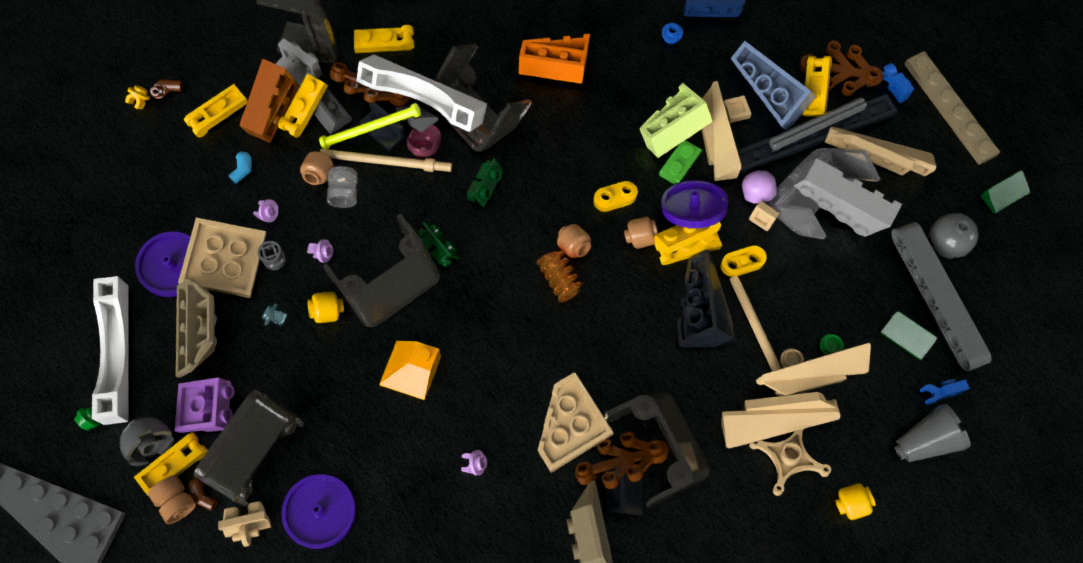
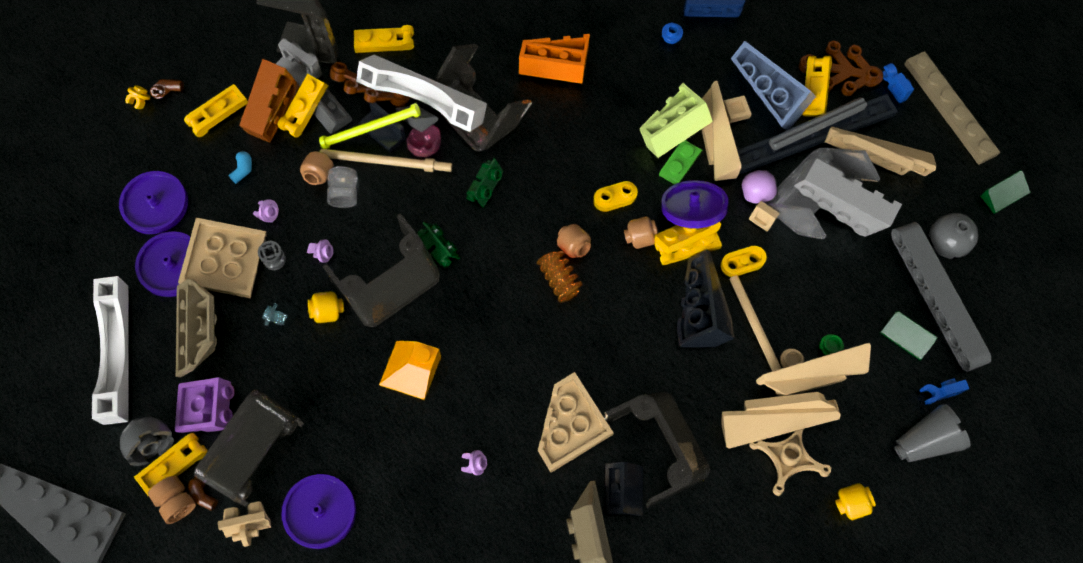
green plate [74,408,100,430] -> none
reddish brown plant [575,432,669,489] -> none
none -> dark purple piece [119,171,188,234]

